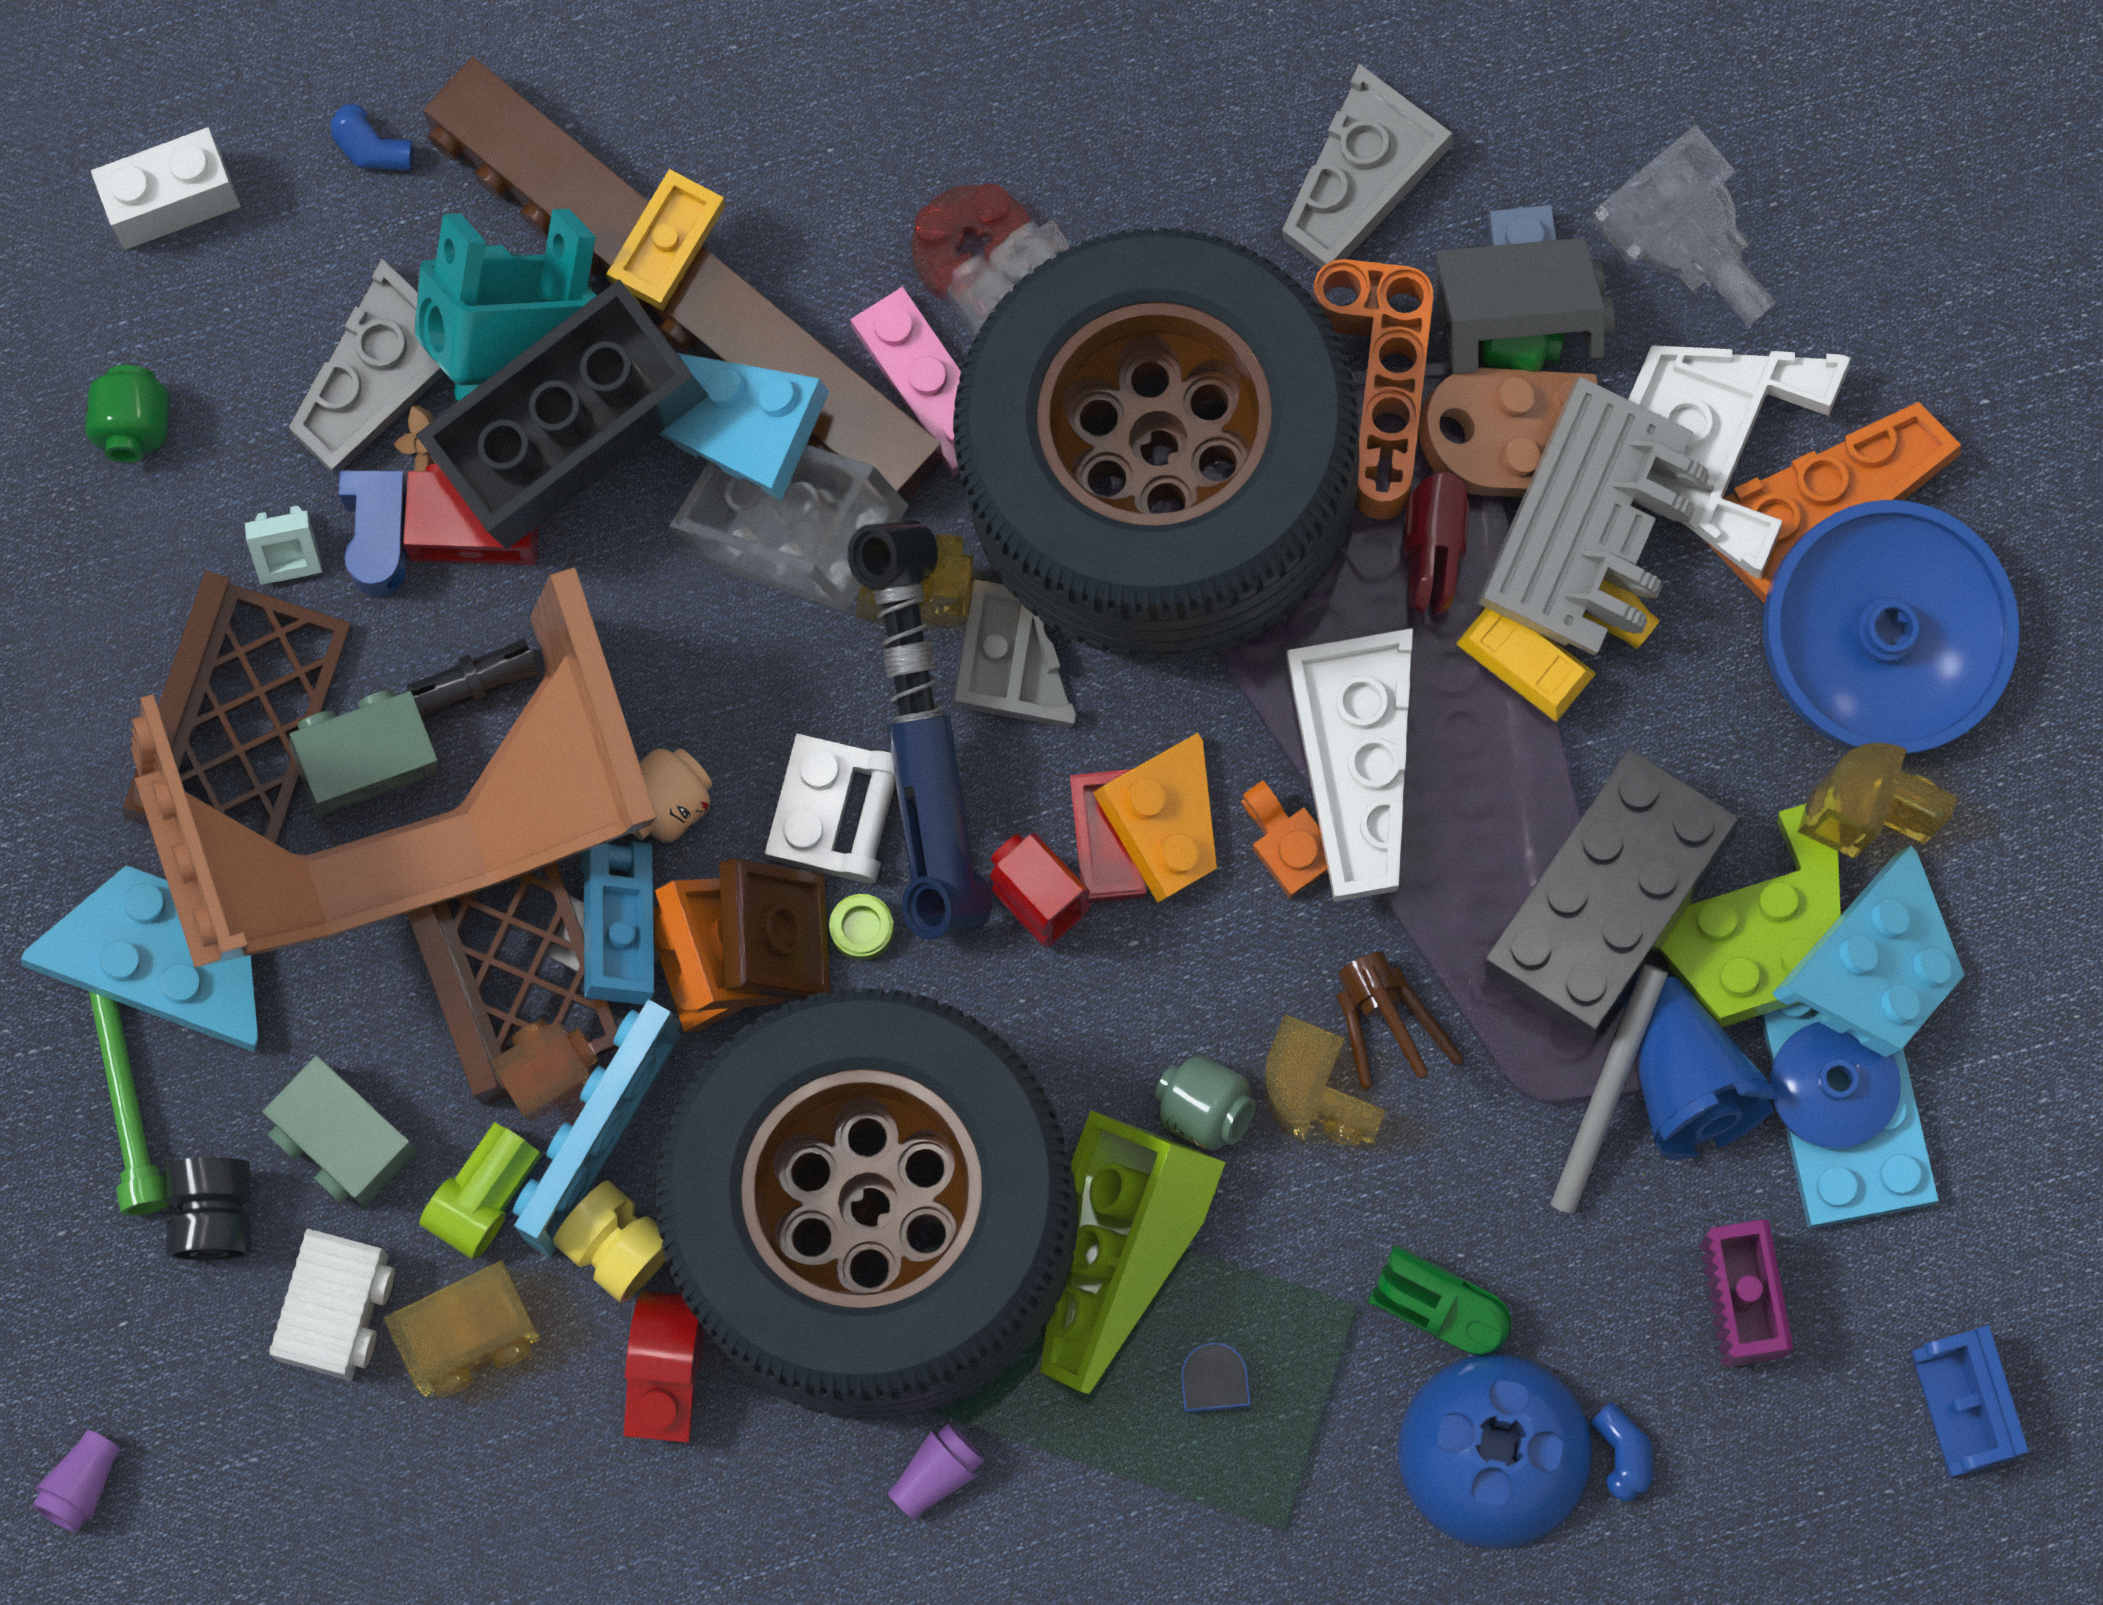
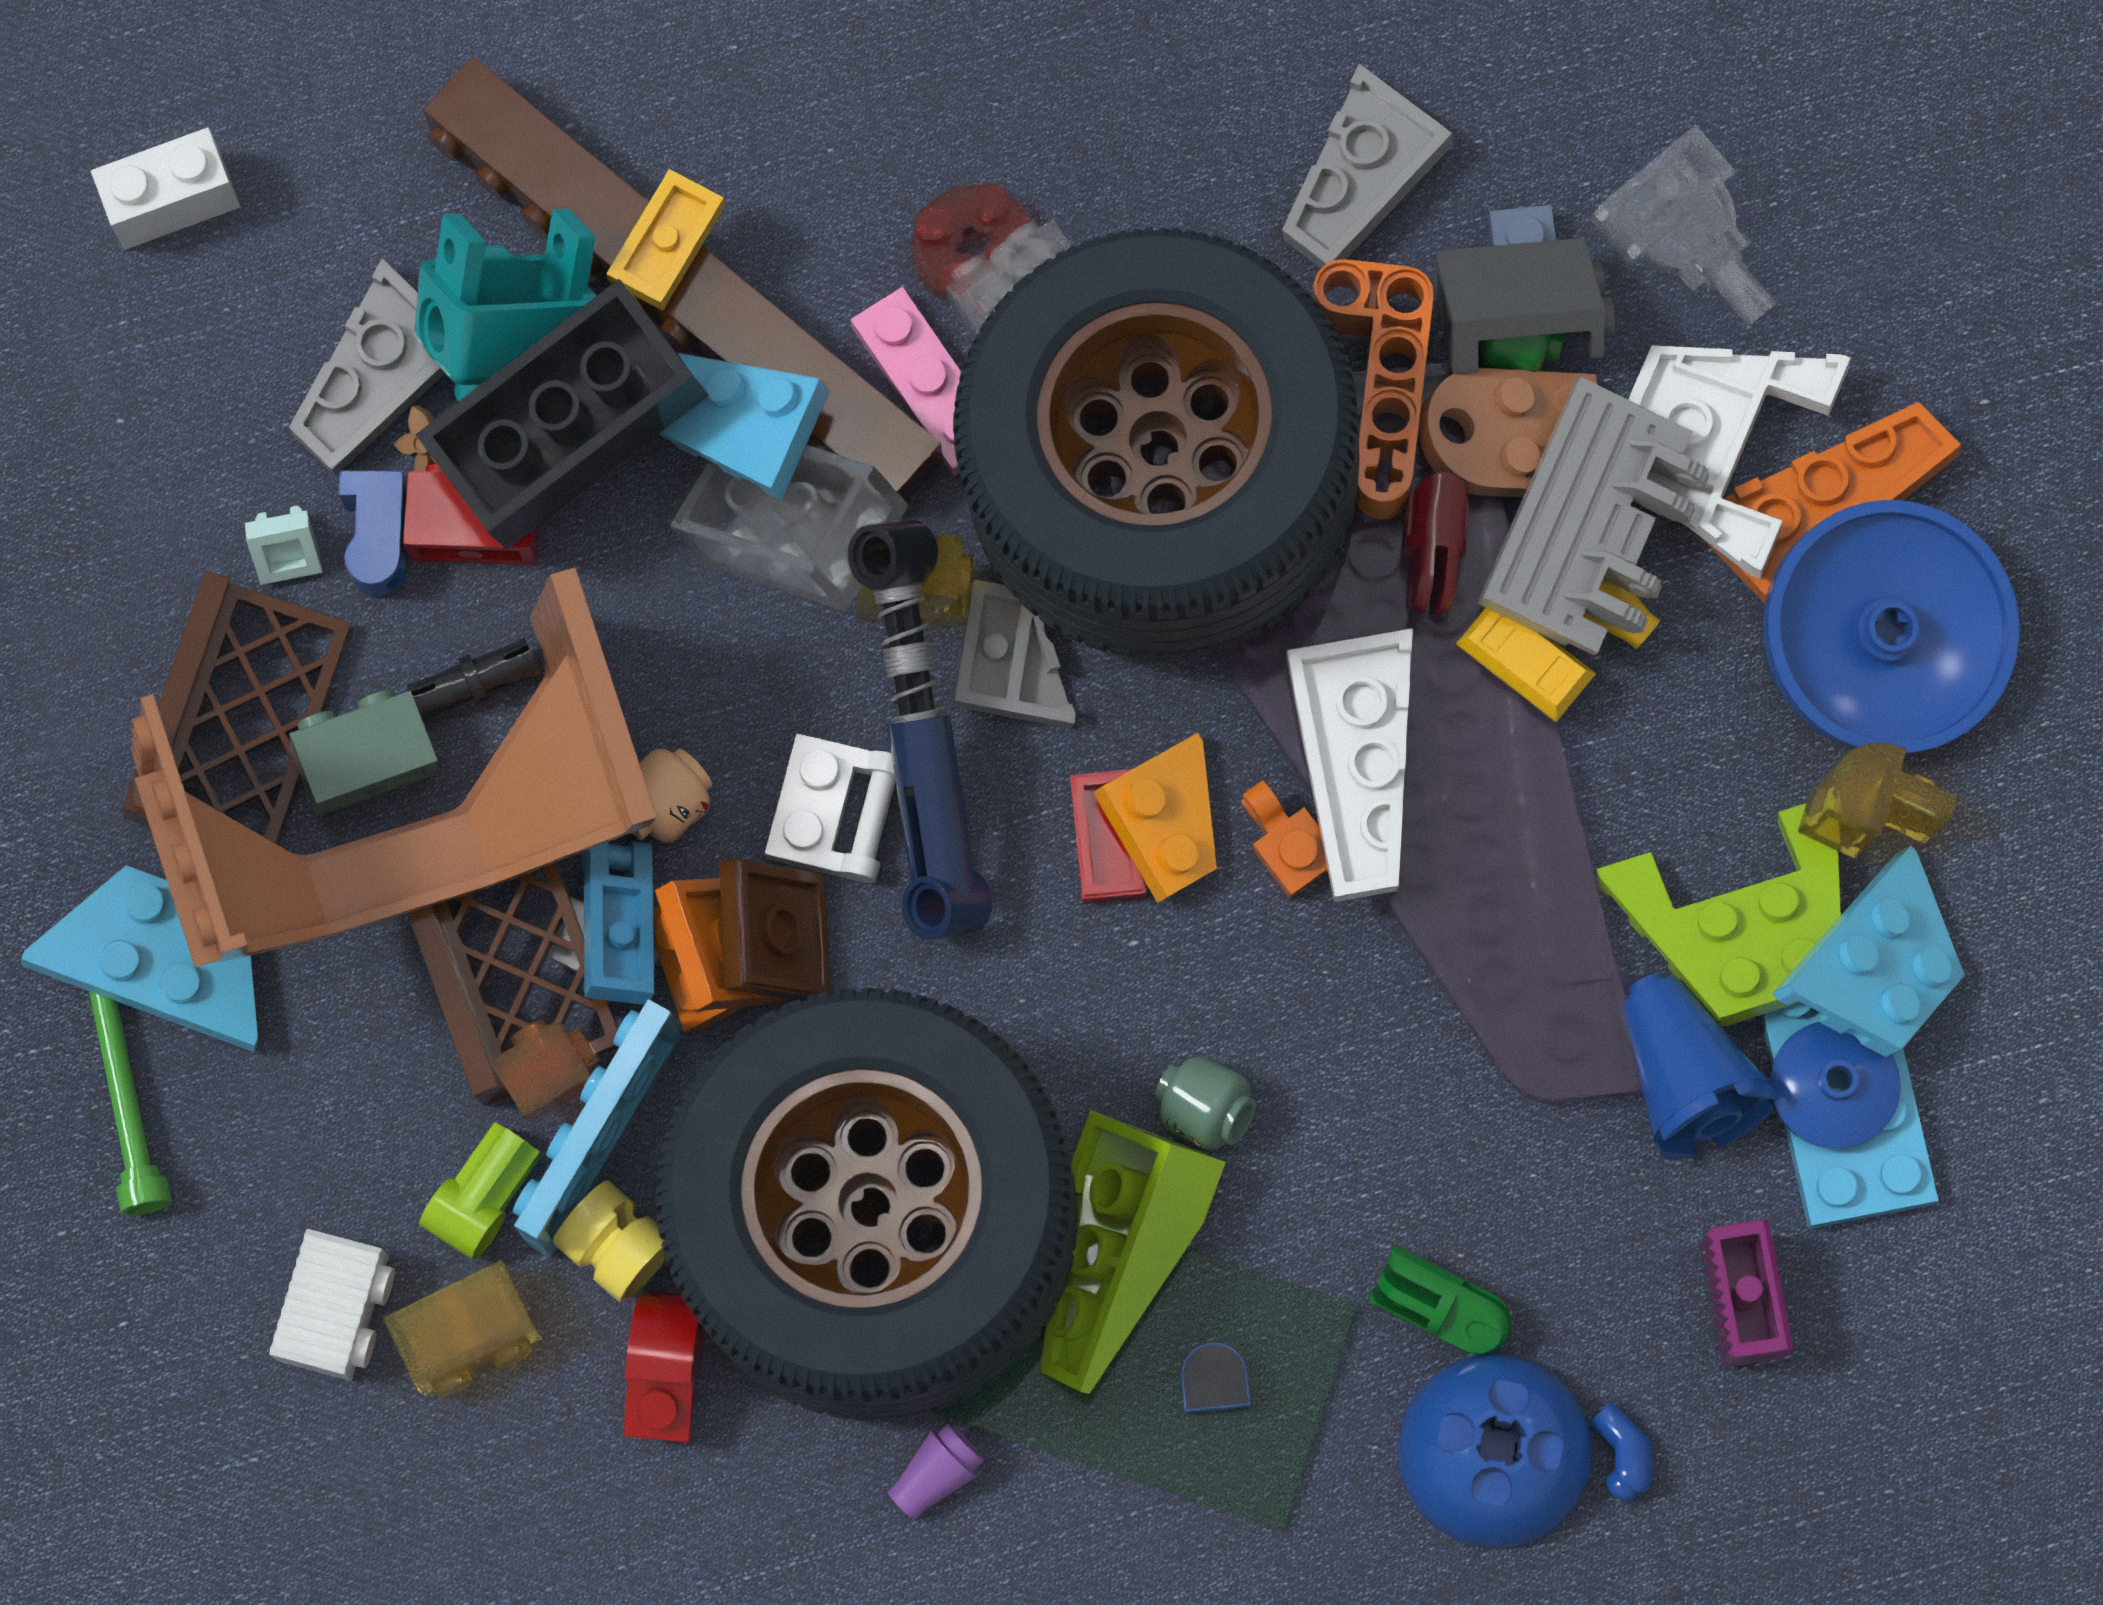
medium lavender cone [32,1430,120,1533] -> none
green head [84,365,170,463] -> none
black wheel [166,1157,251,1261] -> none
sand green brick [262,1055,417,1208] -> none
blue arm [330,104,414,171] -> none
lime tile [829,894,894,961] -> none
red brick [990,833,1090,949] -> none
clear yellow brick [1264,1014,1386,1147] -> none
reddish brown plant [1336,951,1463,1089] -> none
brick [1485,748,1739,1046] -> none
light grey bar [1550,964,1668,1214] -> none
blue hinge [1910,1325,2029,1478] -> none

